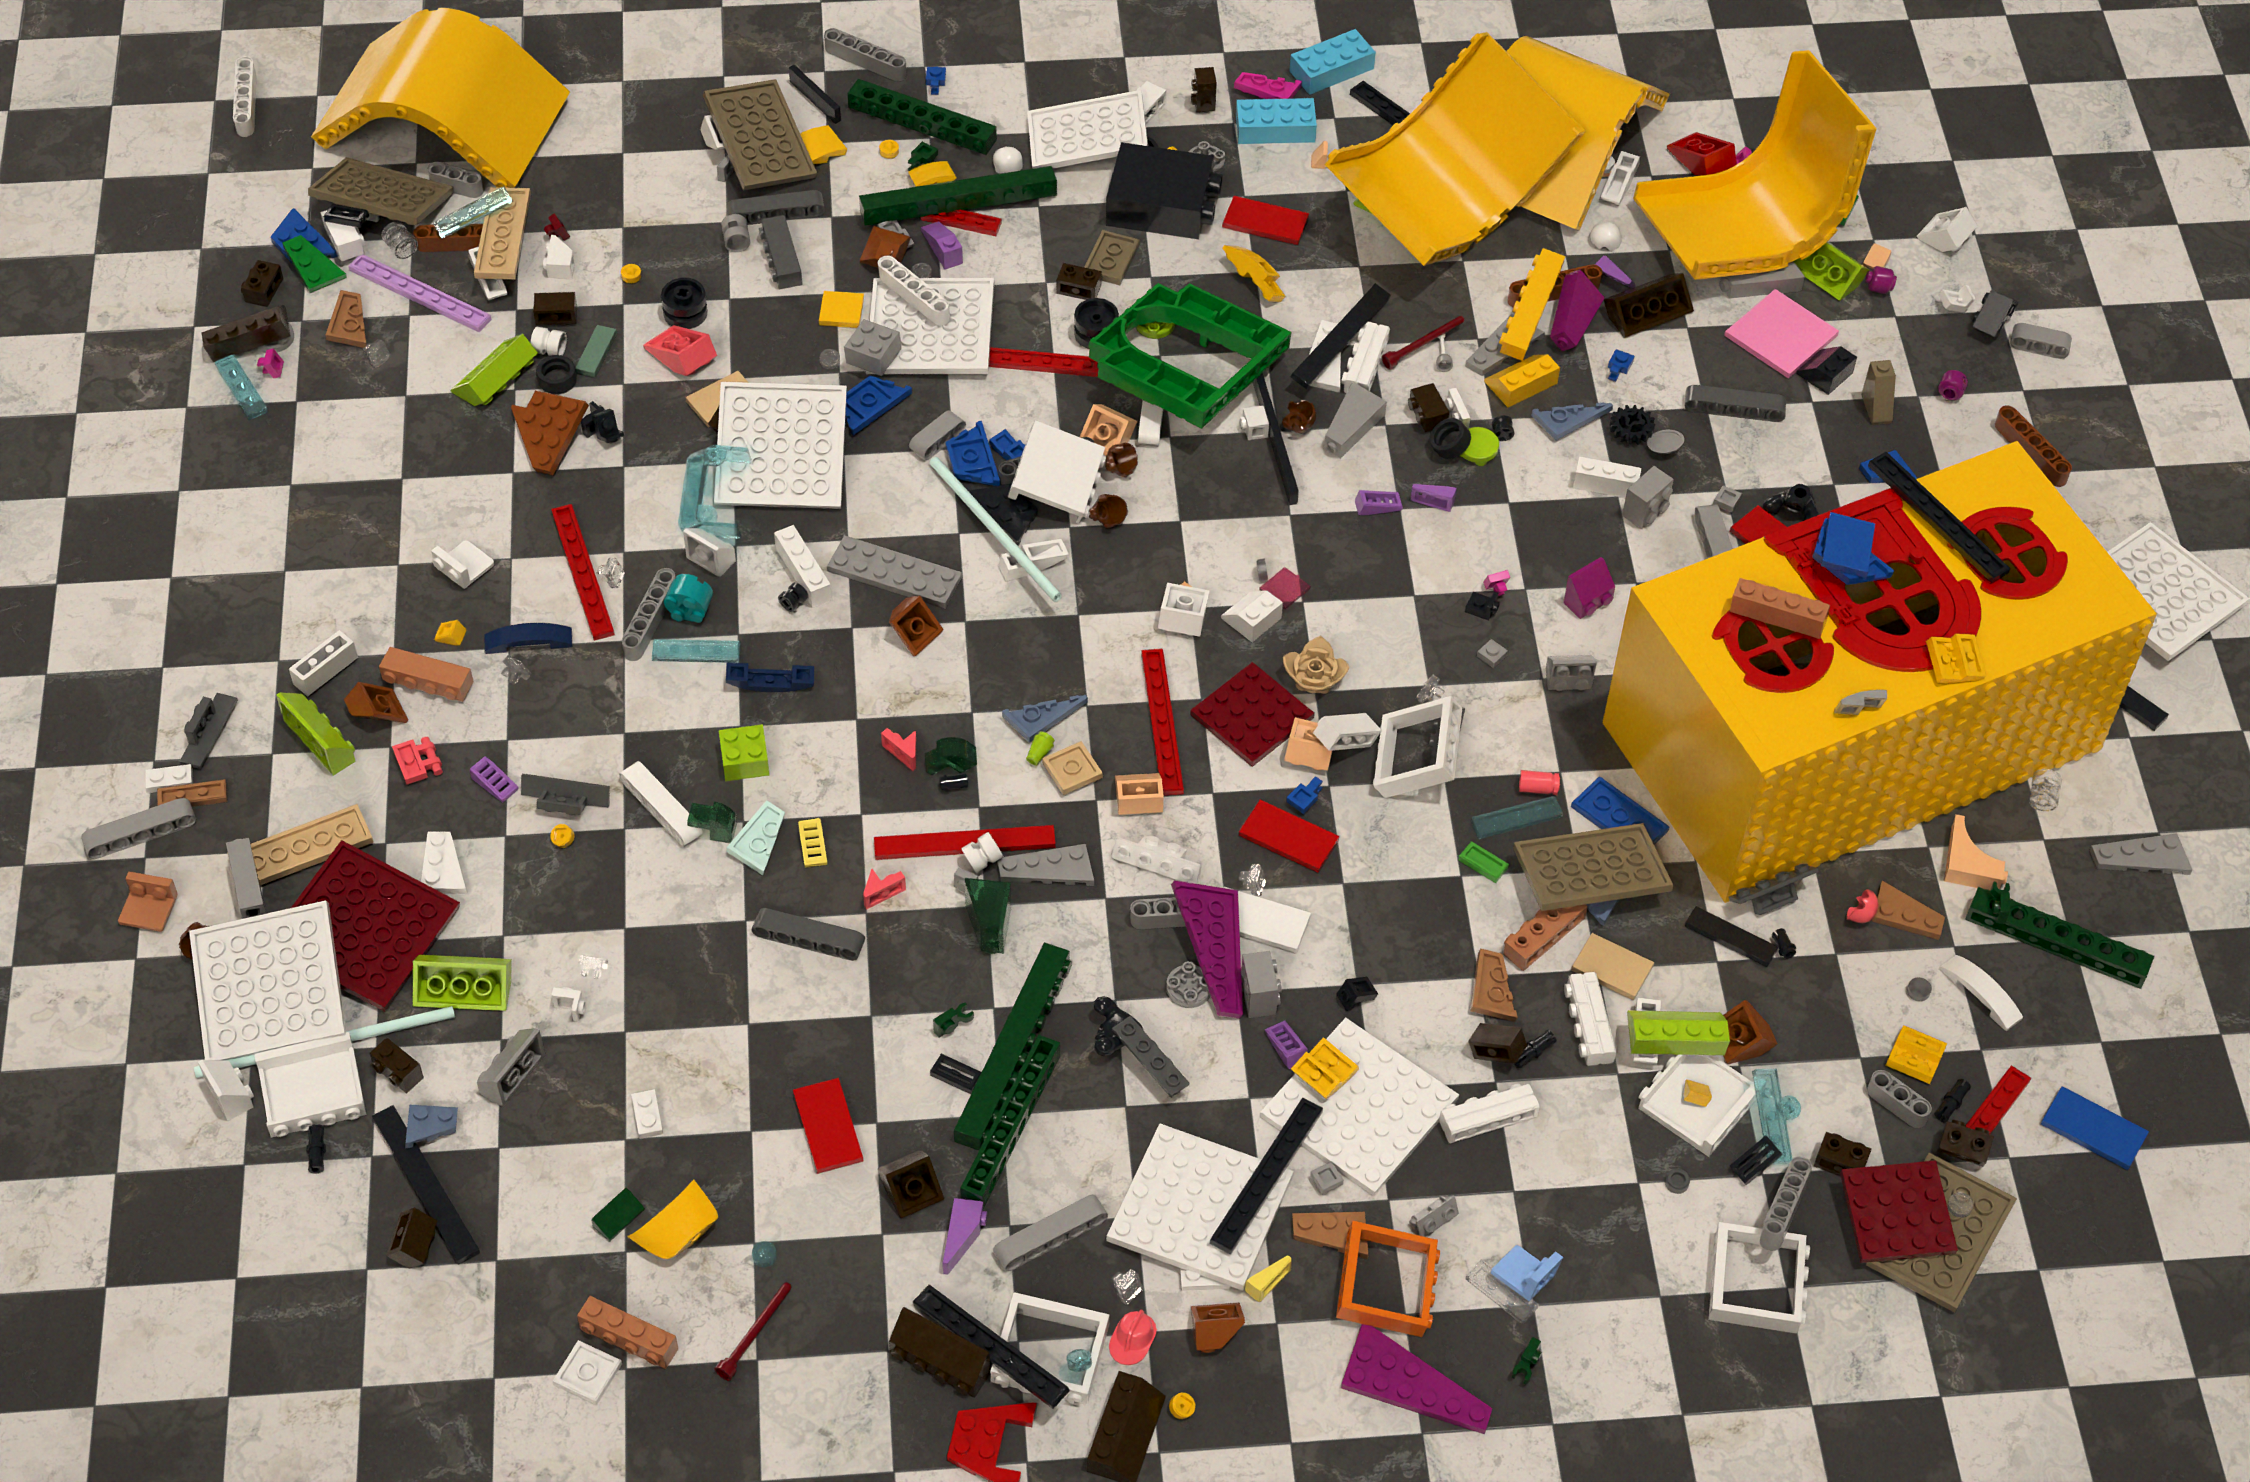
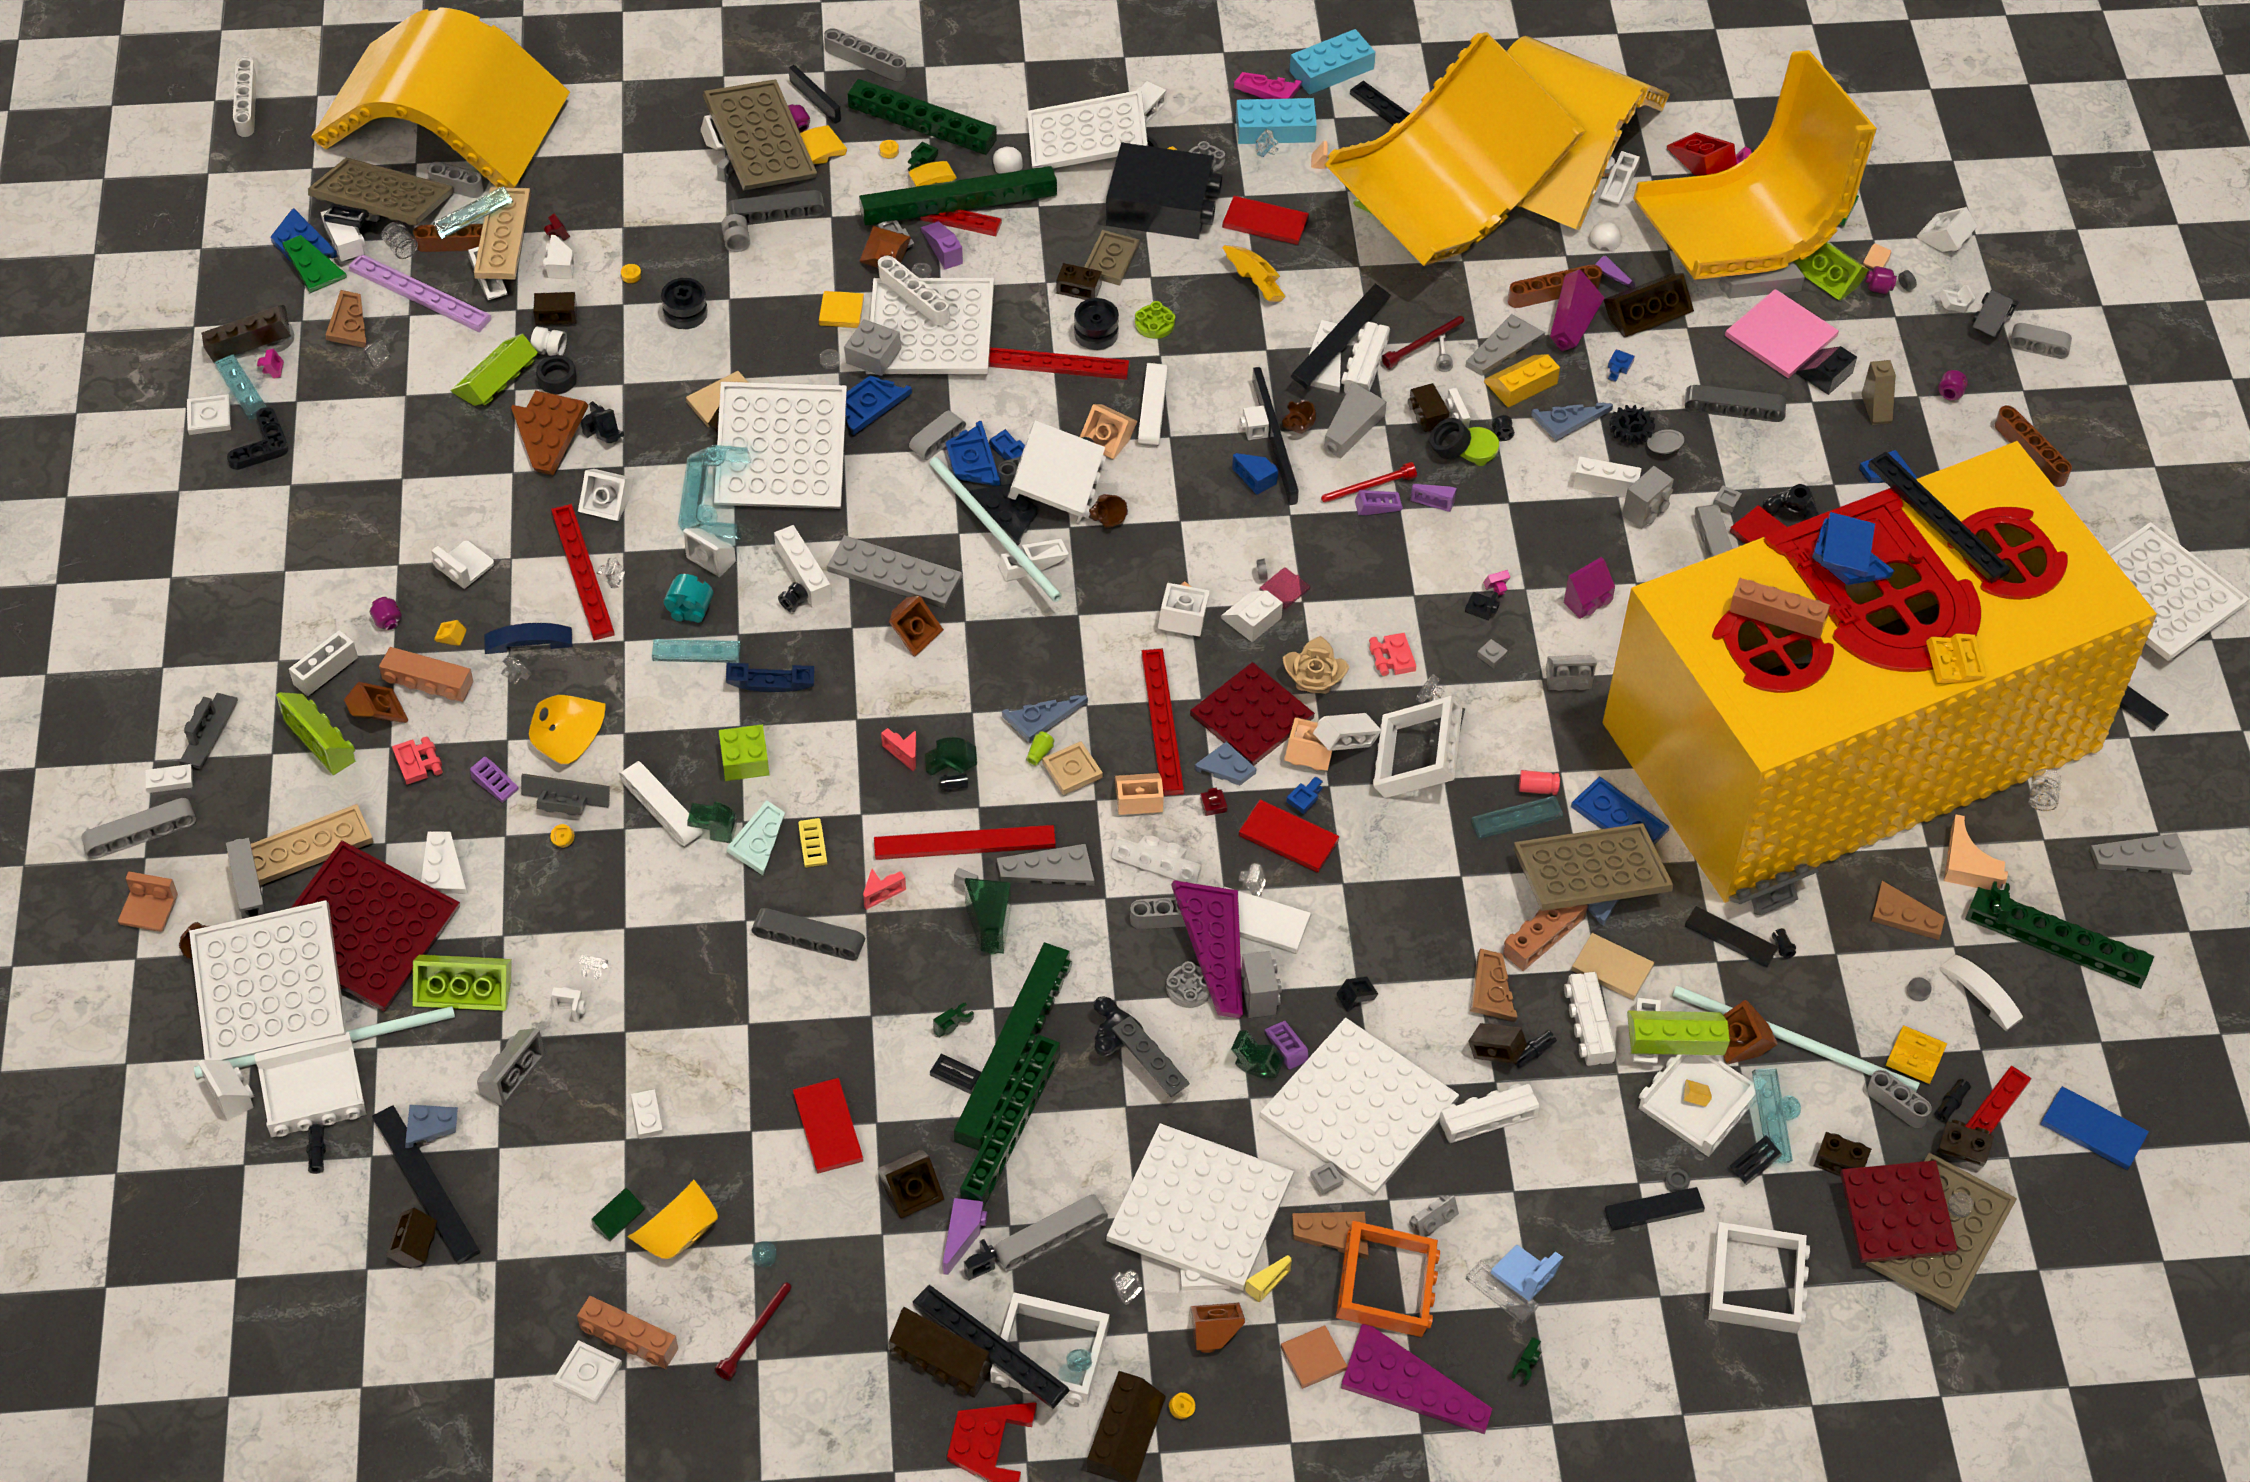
medium nougat tile [157,779,228,807] -> none
dark brown brick [241,260,284,307] -> none
dark brown brick [370,1037,424,1094] -> none
sand green tile [575,325,617,378] -> none
light grey beam [622,568,676,661] -> none
coral slope [643,325,717,376] -> none
dark grey brick [759,215,803,290] -> none
blue plate [926,67,946,95] -> none
white wheel [961,832,1004,873] -> none
green door [1088,283,1292,429] -> none
reddish brown hair [1105,443,1138,477] -> none
coral piece [1109,1309,1157,1365] -> none
dark brown brick [1191,67,1217,113] -> none
black tile [1210,1097,1323,1255] -> none
yellow slope [1291,1037,1359,1099] -> none
bright green tile [1458,841,1509,883] -> none
yellow brick [1499,248,1565,361] -> none
light grey beam [1760,1156,1812,1251] -> none
light grey slope [1834,690,1887,715] -> none
coral hair [1846,889,1878,924] -> none
none -> white tile [187,394,231,435]
none -> black beam [227,407,288,470]
none -> magenta head [369,597,402,630]
none -> yellow piece [529,695,606,764]
none -> white slope [578,469,633,521]
none -> magenta head [788,104,811,133]
none -> black bracket [964,1239,997,1281]
none -> sand blue wing [1195,742,1256,786]
none -> dark red tile [1200,787,1227,816]
none -> clear green brick [1231,1030,1284,1078]
none -> blue slope [1232,453,1278,495]
none -> clear tile [1256,129,1279,157]
none -> nougat tile [1281,1325,1347,1389]
none -> red piece [1321,462,1417,503]
none -> coral plate [1369,633,1417,676]
none -> black tile [1605,1187,1705,1231]
none -> light aqua piece [1673,986,1920,1092]
none -> dark grey tile [1898,270,1917,291]

